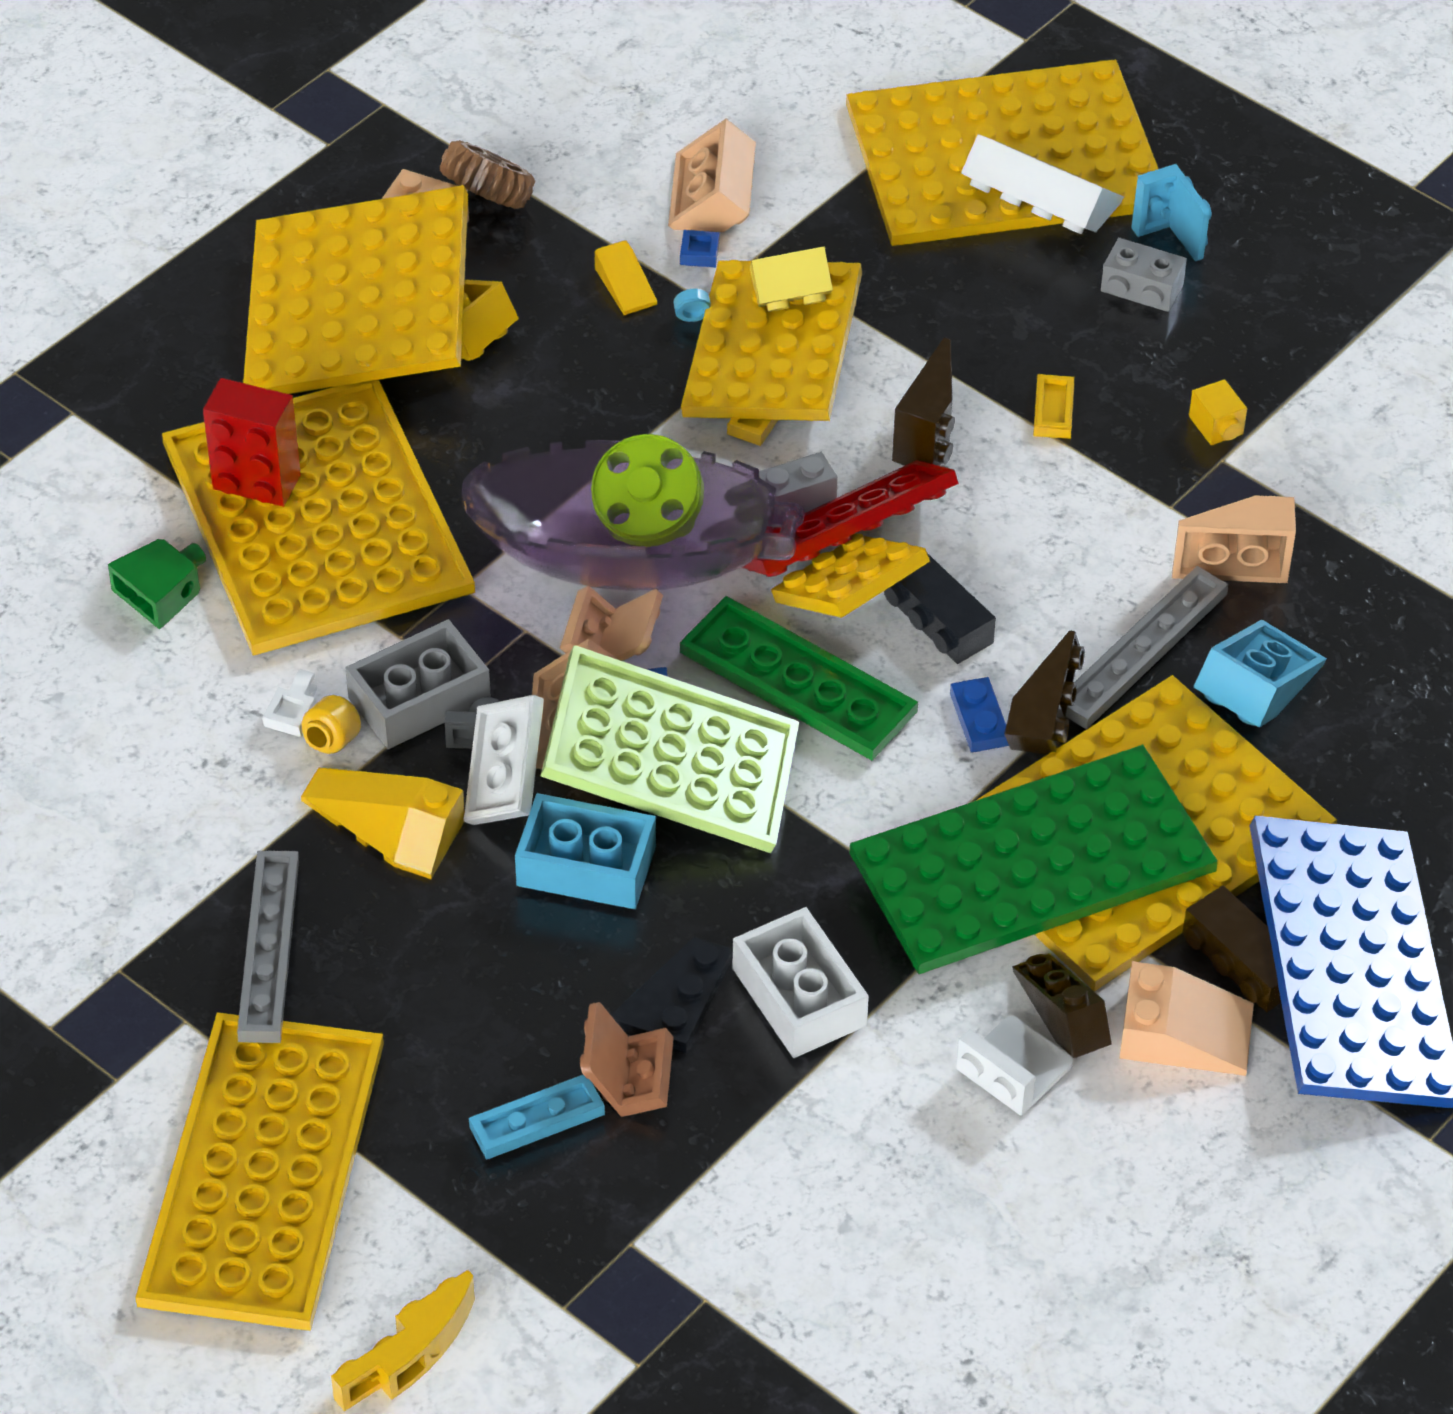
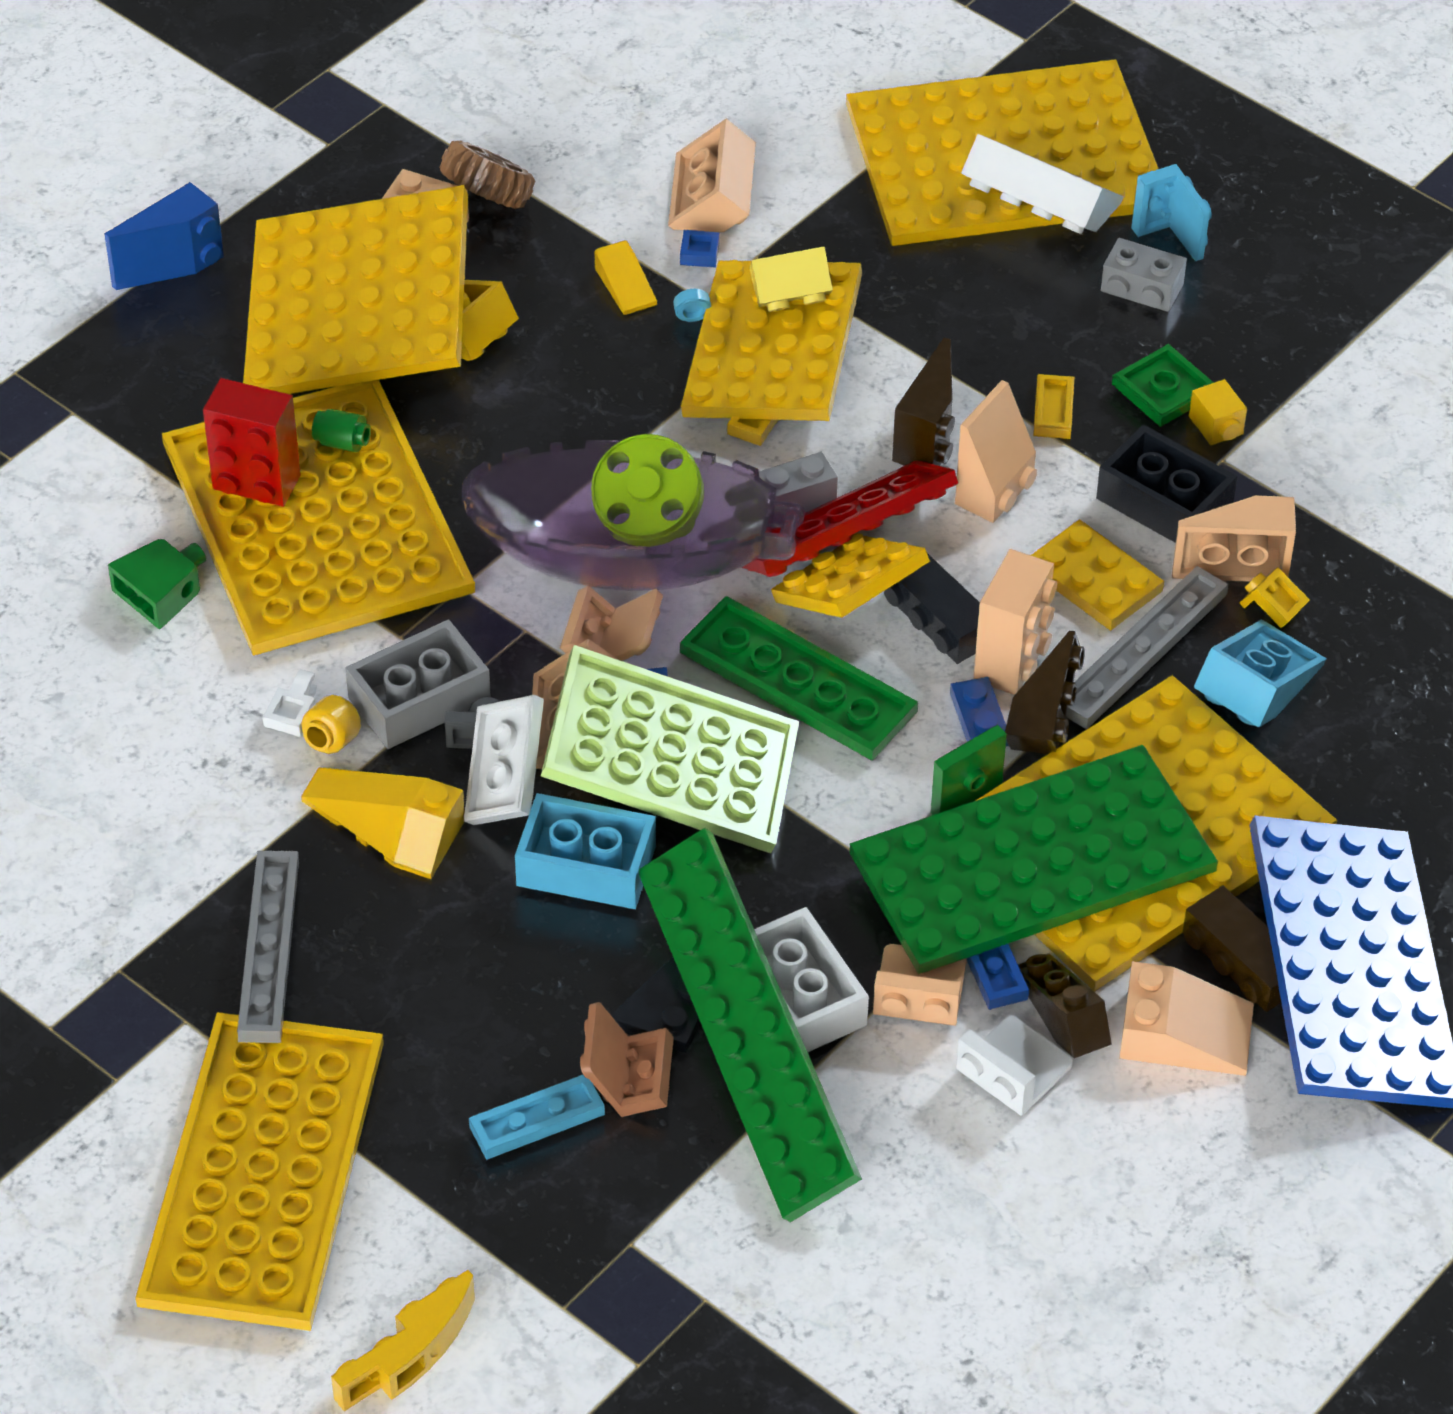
none -> blue slope [104,182,224,290]
none -> green brick [312,409,371,452]
none -> green plate [638,828,862,1223]
none -> light nougat bracket [873,944,966,1026]
none -> green plate [930,725,1007,815]
none -> light nougat slope [955,380,1037,523]
none -> blue plate [966,944,1029,1010]
none -> light nougat brick [974,549,1057,695]
none -> yellow plate [1030,519,1164,631]
none -> black brick [1096,425,1238,543]
none -> green plate [1112,344,1214,427]
none -> yellow bracket [1239,567,1310,628]

